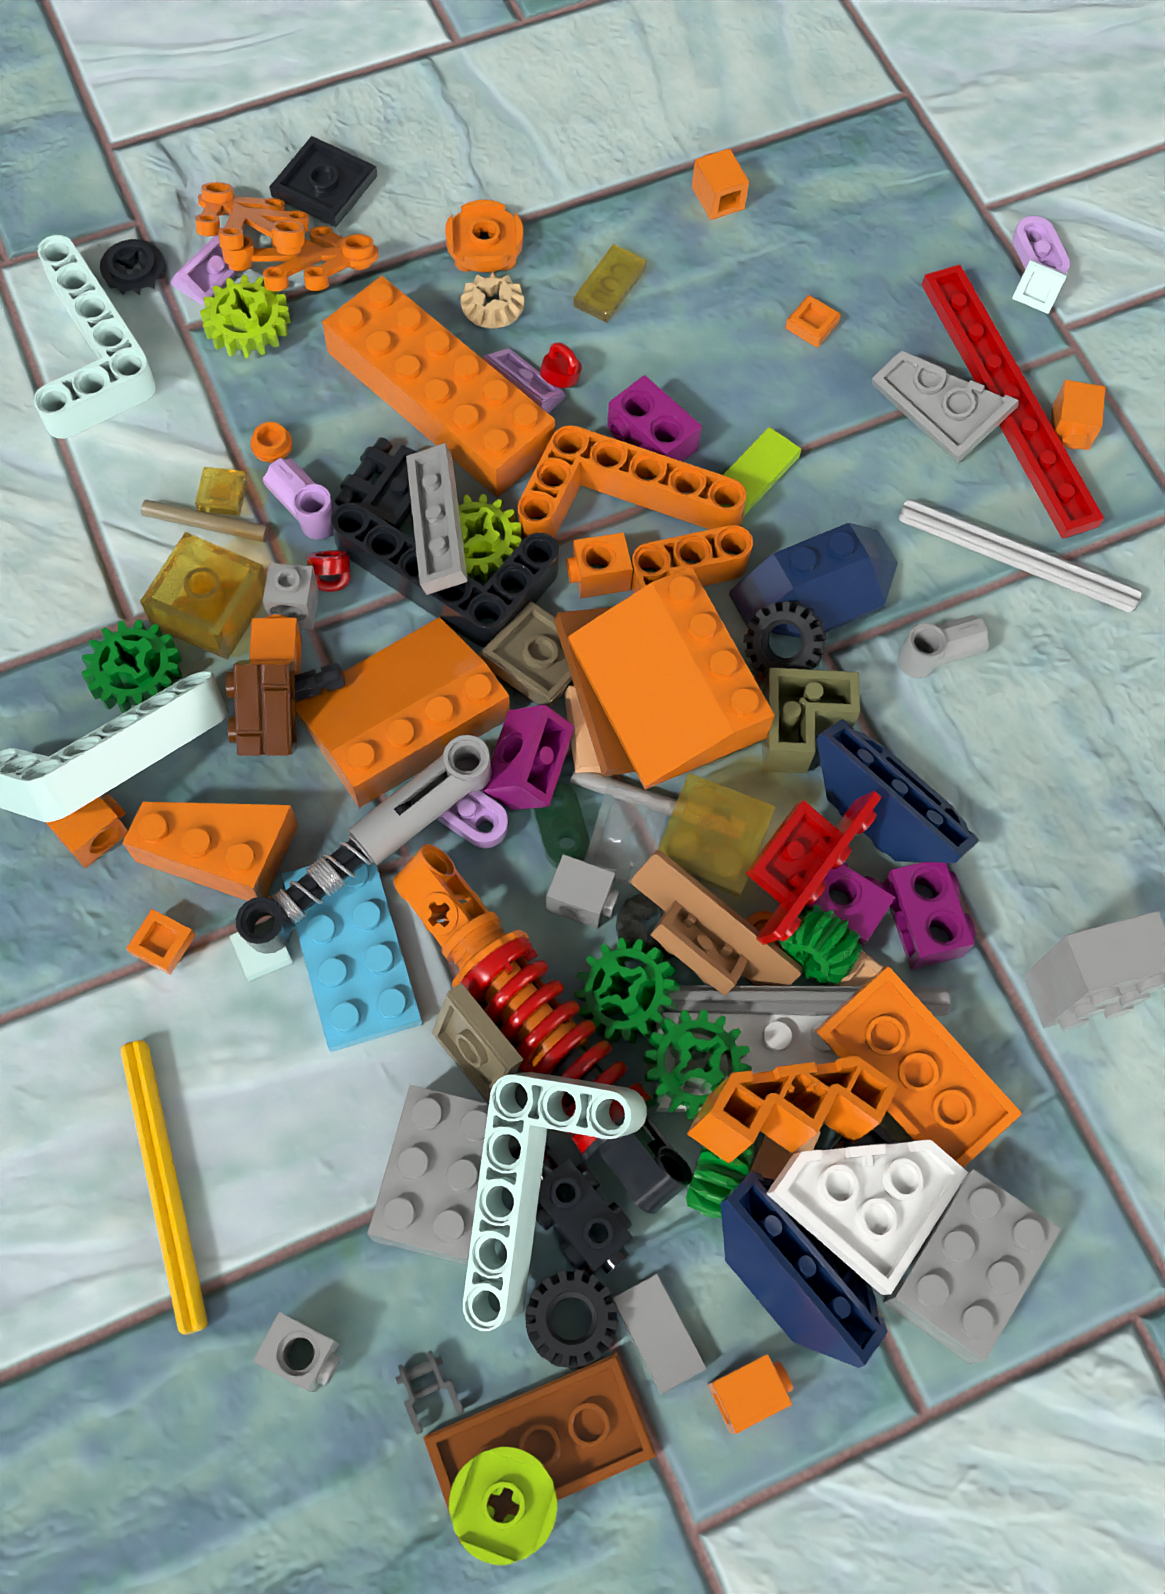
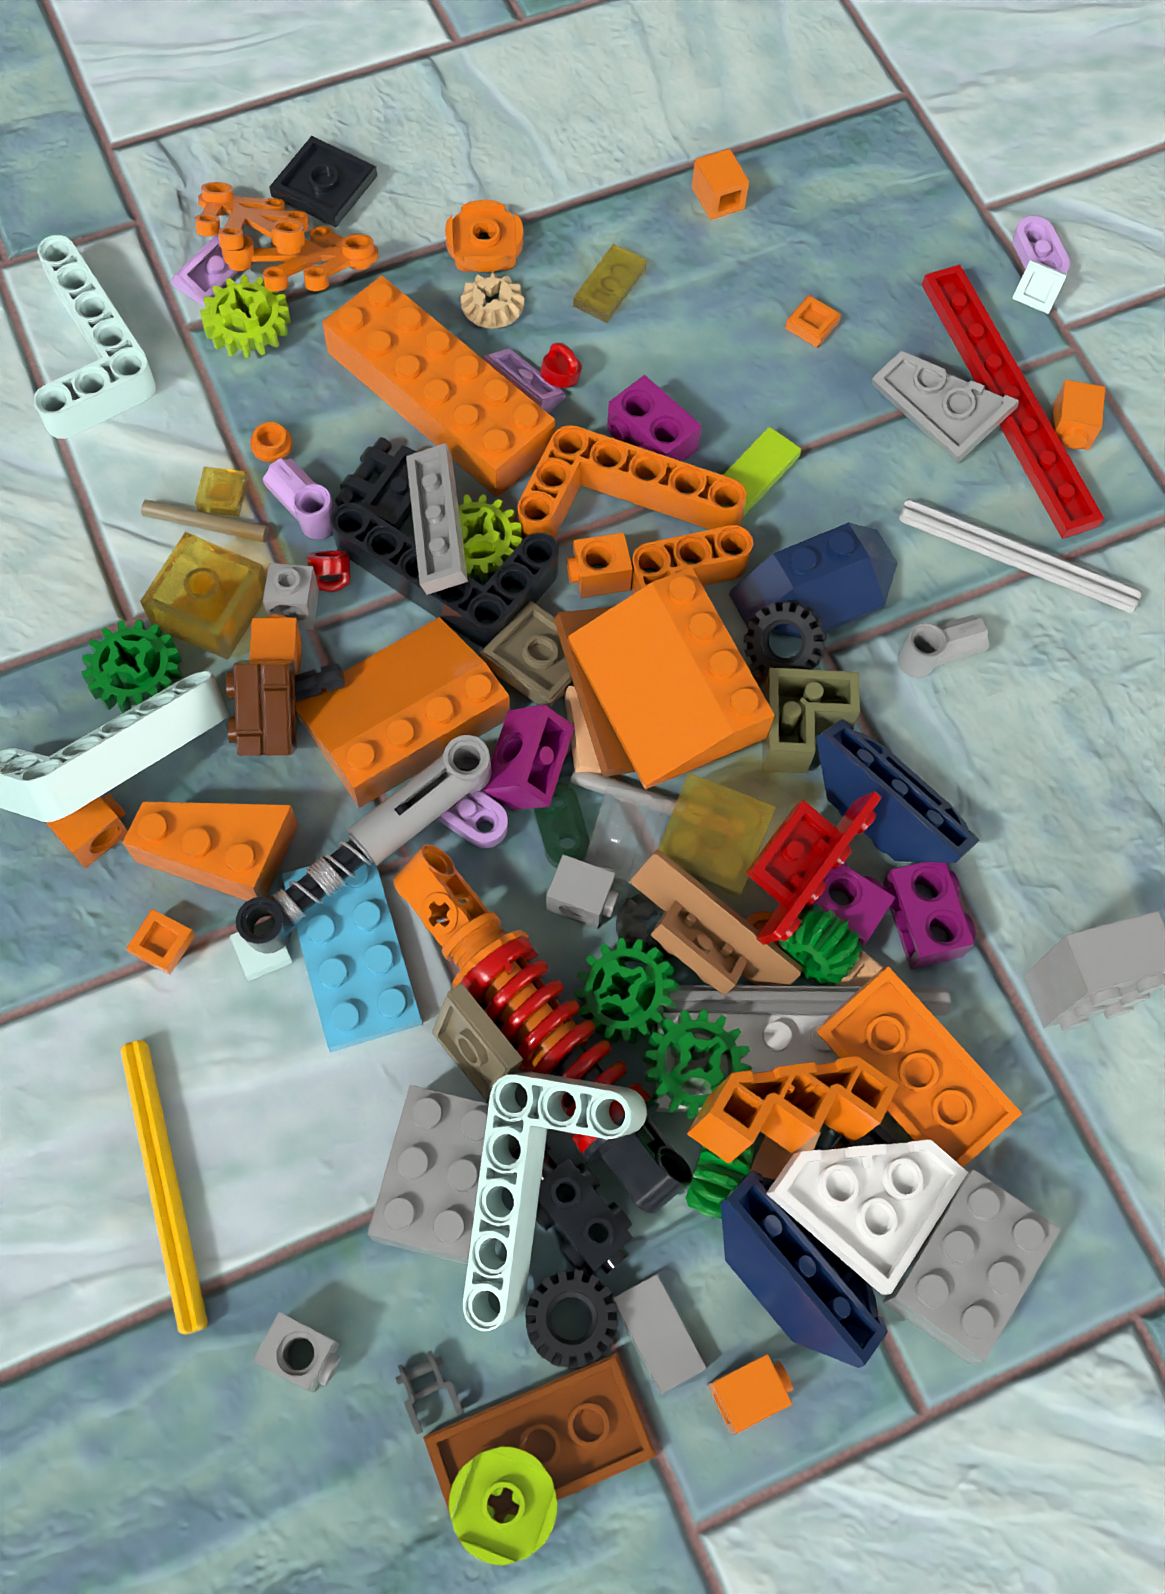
black gear [100,239,165,296] -> none

